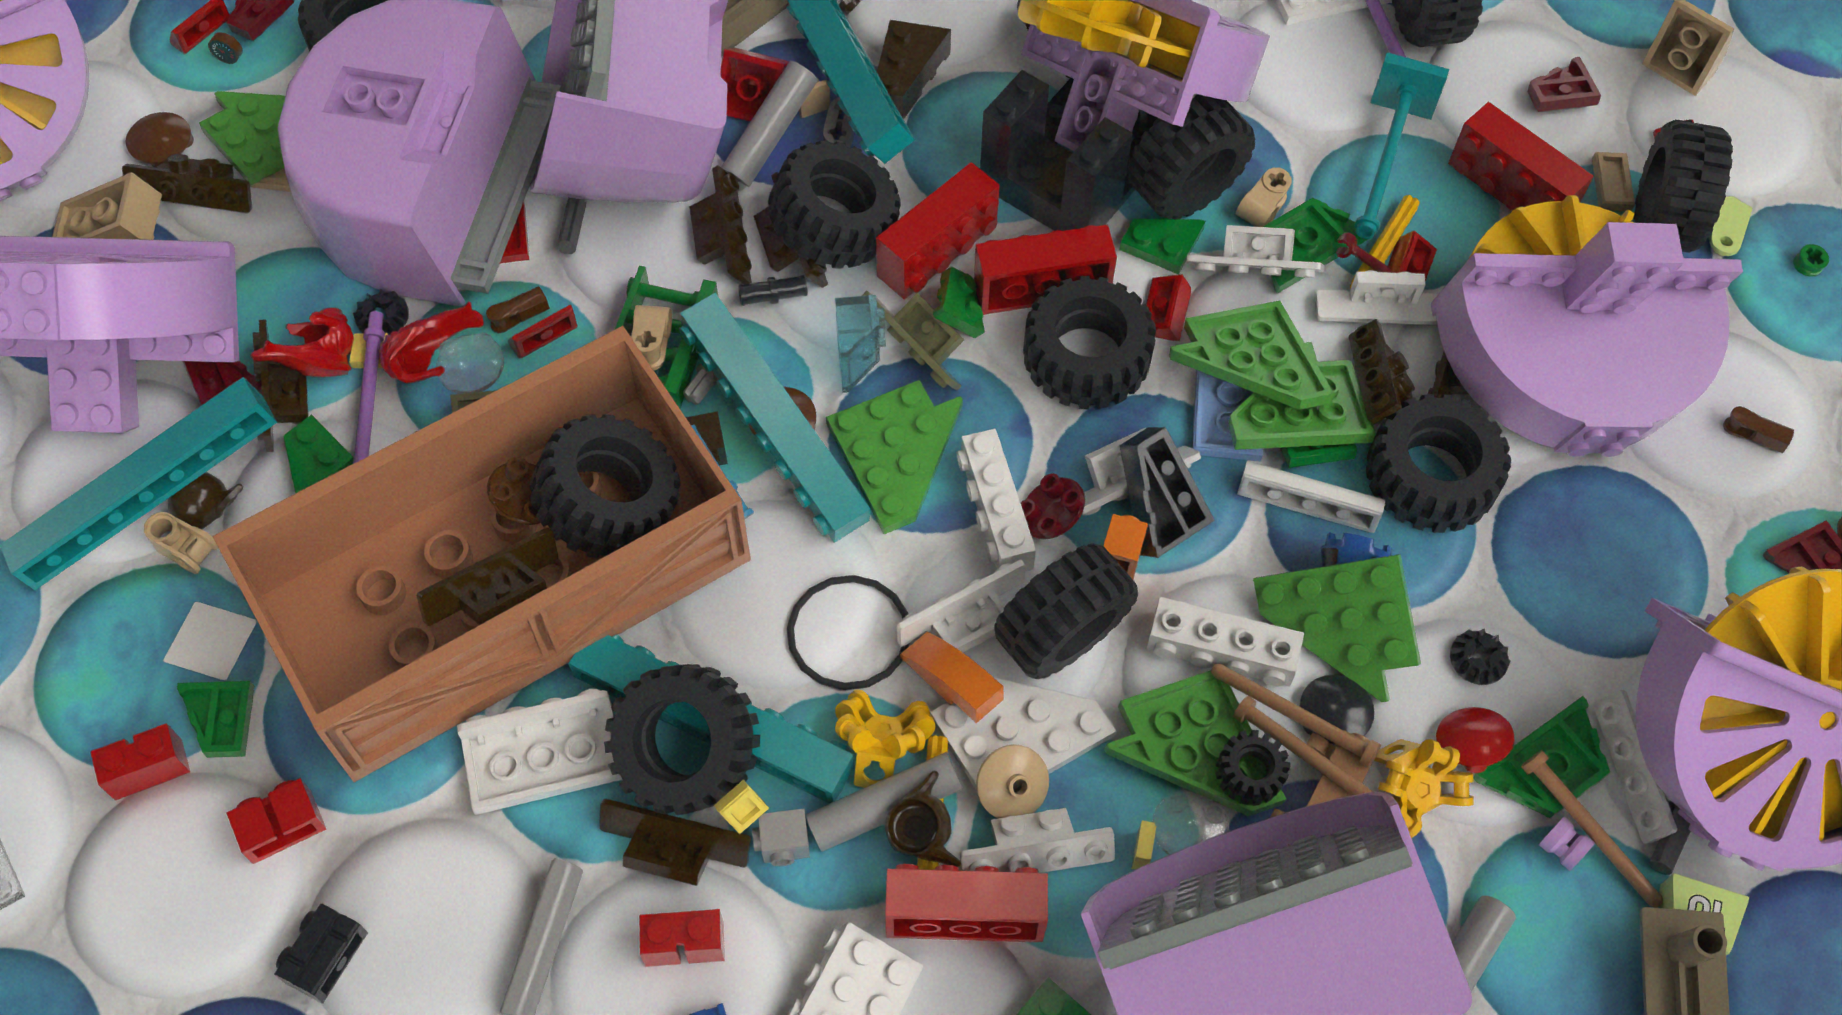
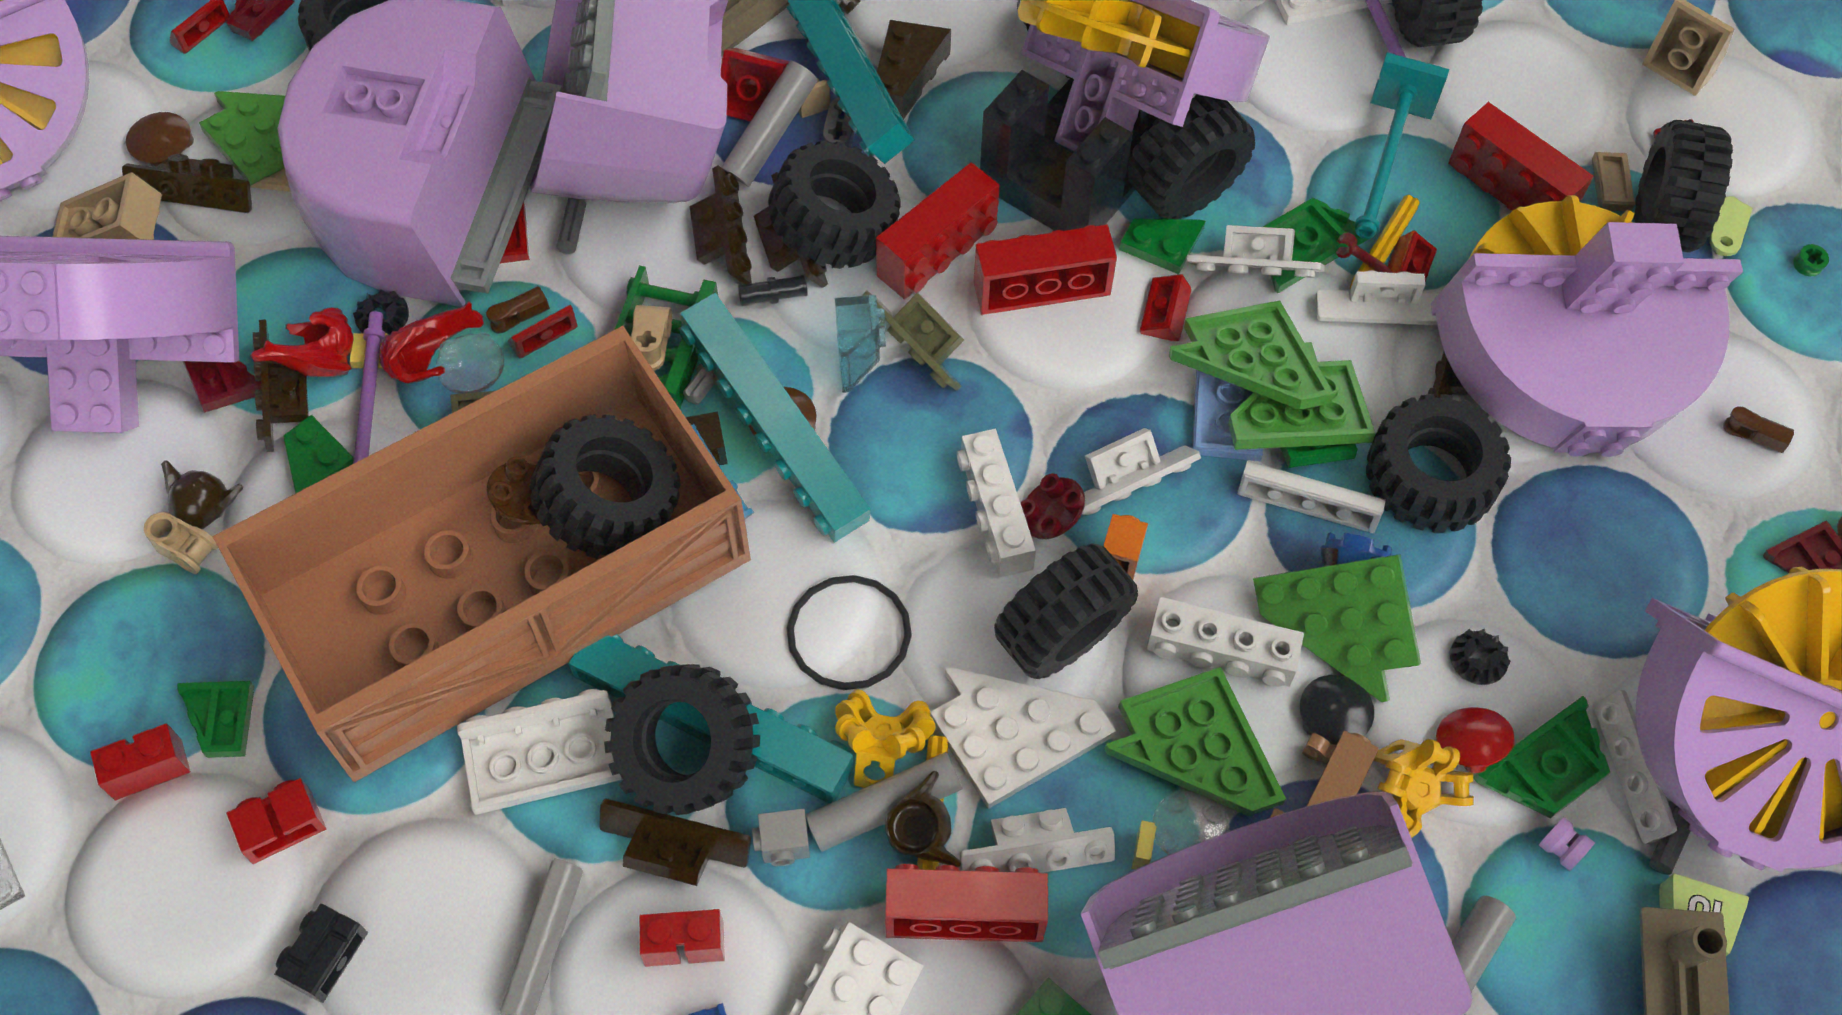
teal brick [0,377,277,590] -> none
white sticker [163,602,257,681] -> none
tile [208,32,243,64] -> none
dark brown bracket [416,528,558,626] -> none
light yellow tile [714,779,769,834] -> none
bright green wing [826,380,963,534] -> none
white bracket [897,560,1026,652] -> none
orange slope [900,632,1004,723] -> none
green wing [933,266,985,338] -> none
tan dish [976,745,1049,819] -> none
black tyre [1023,276,1156,409] -> none
black wedge [1119,427,1215,558] -> none
medium nougat bar [1211,664,1381,768] -> none
black tyre [1215,730,1290,806] -> none
medium nougat bar [1233,696,1373,795] -> none
tan piece [1235,168,1292,227] -> none
dark brown bracket [1348,319,1415,425] -> none
medium nougat bar [1521,750,1663,908] -> none
dark red wing [1527,57,1601,112] -> none

